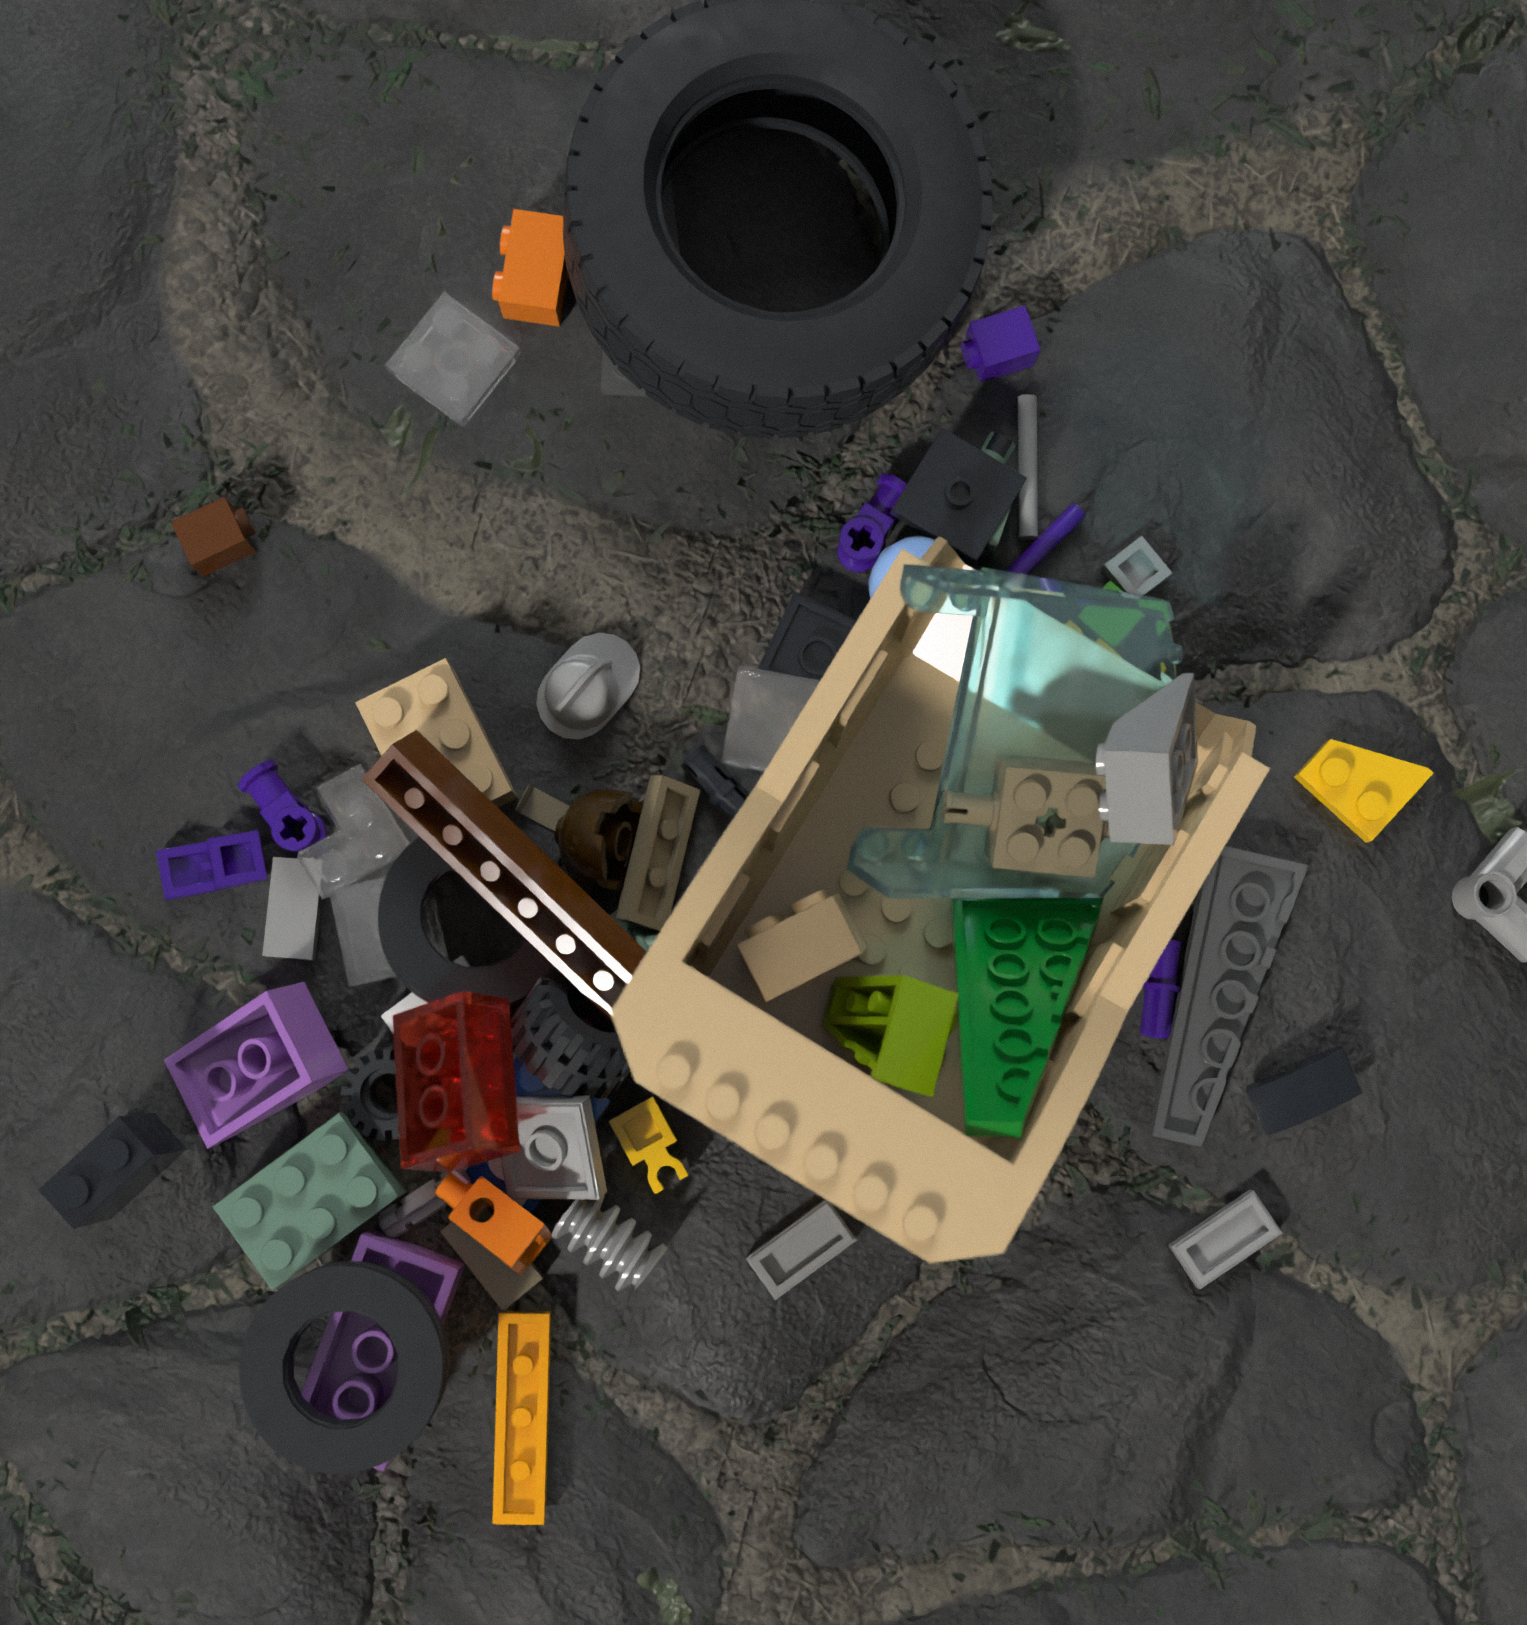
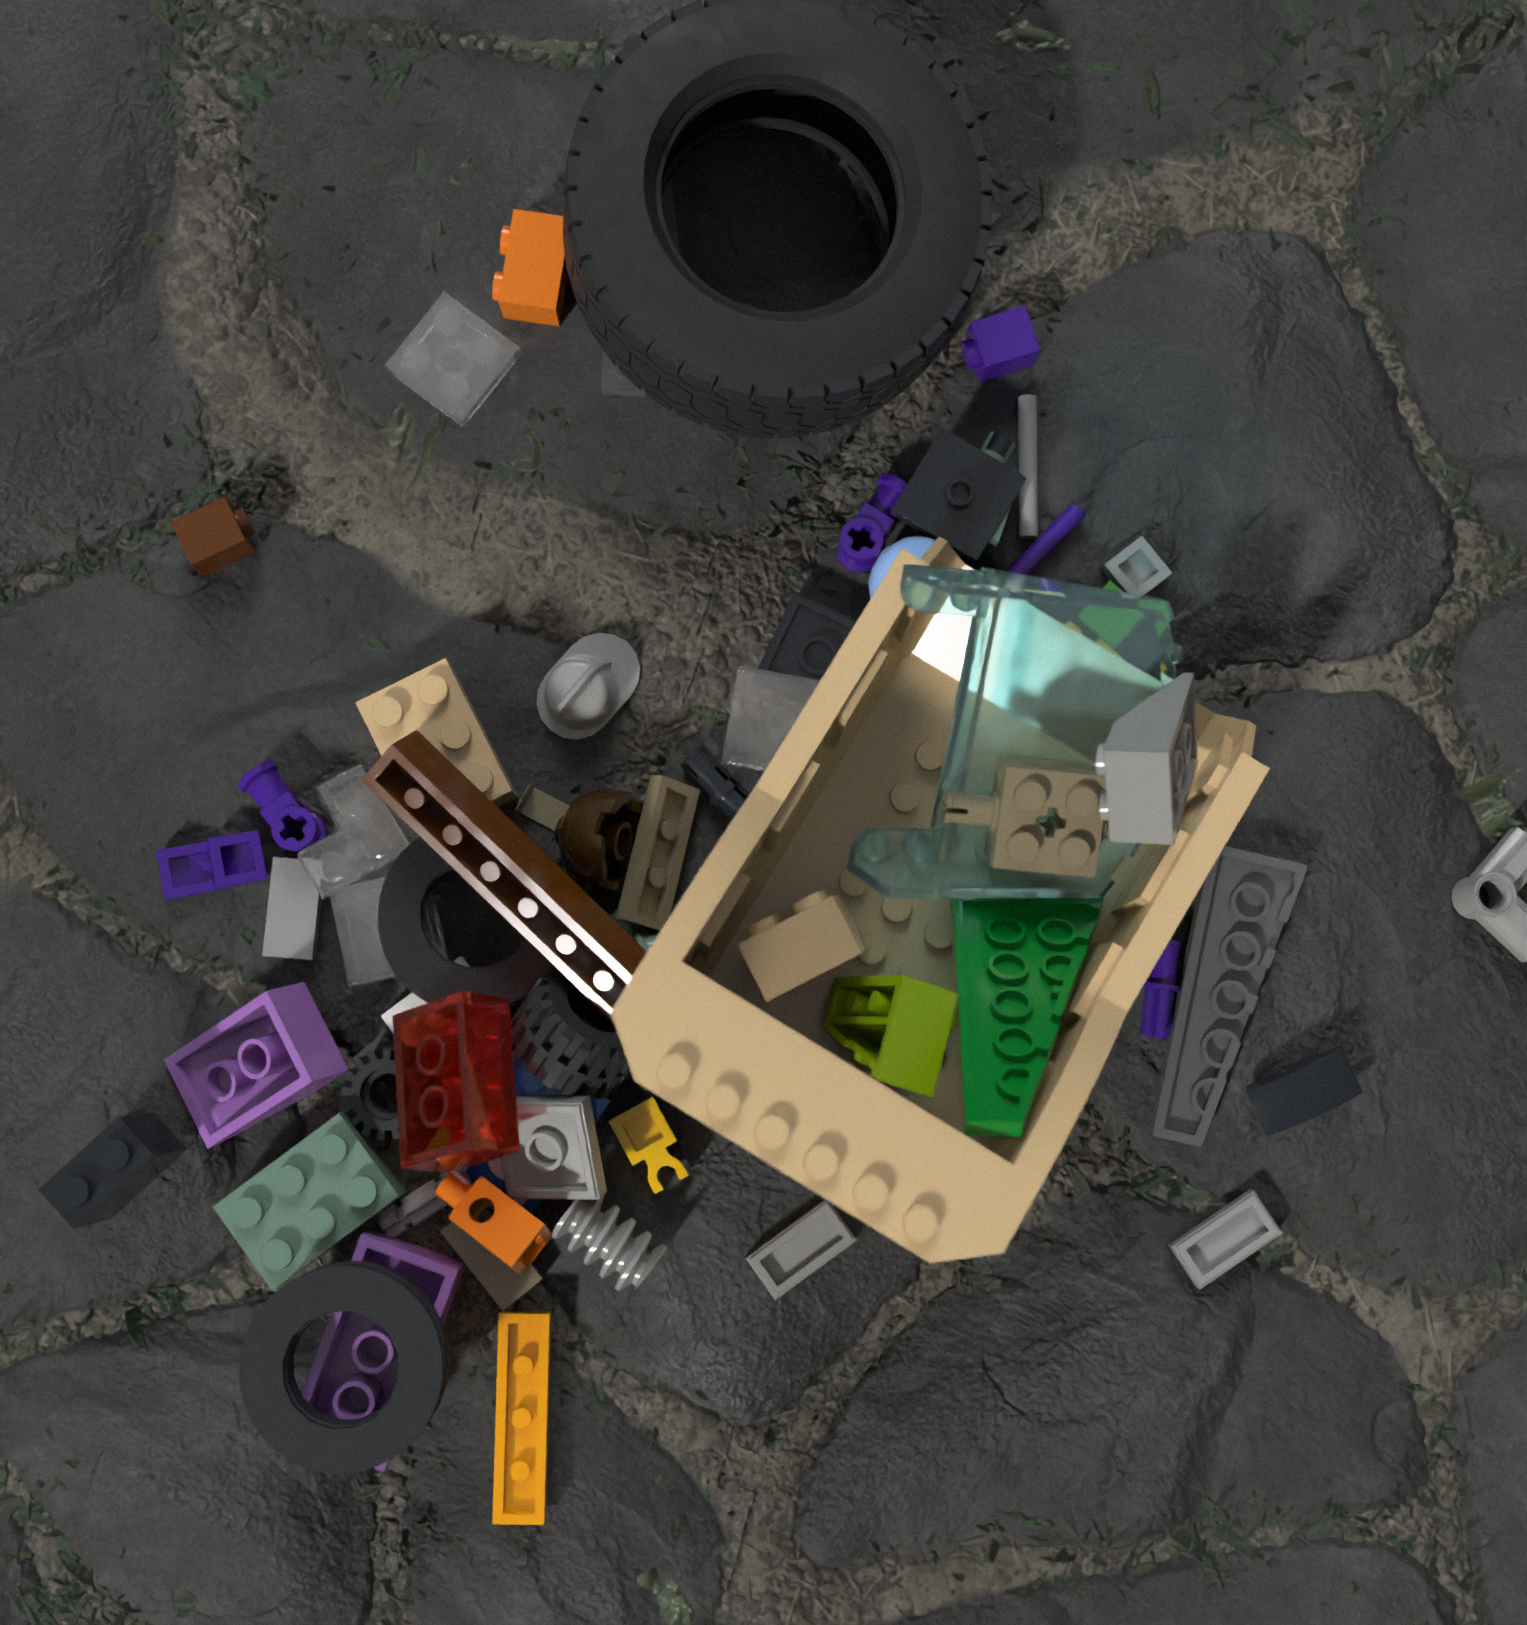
yellow wing [1294,739,1434,843] -> none

